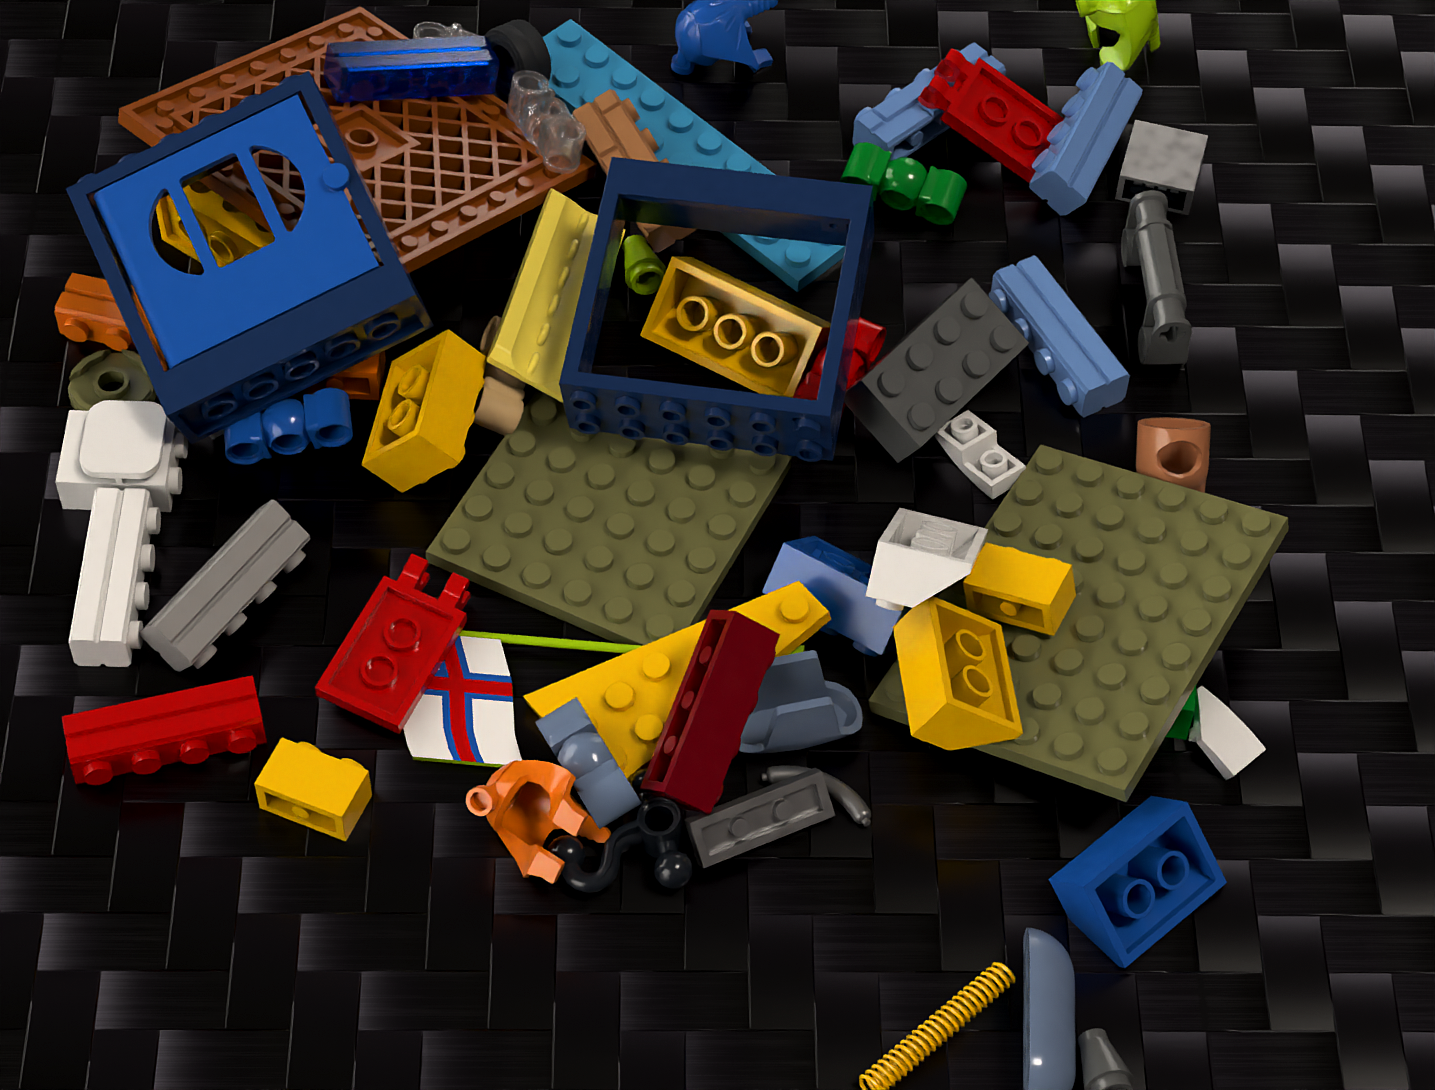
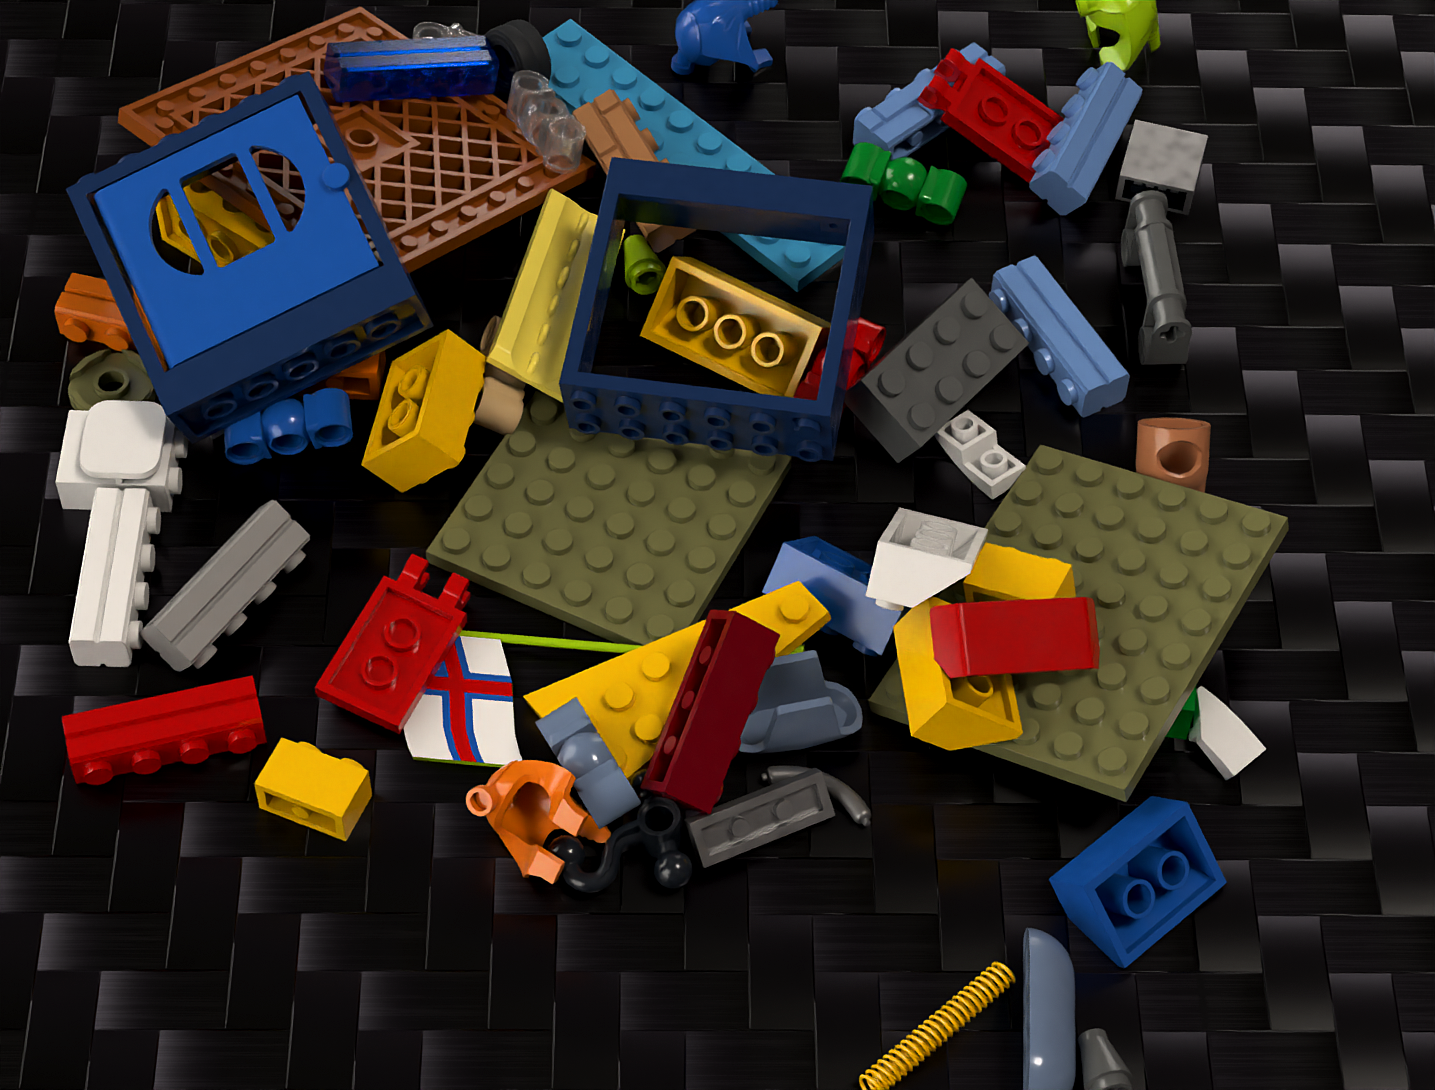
none -> red piece [929,597,1100,678]

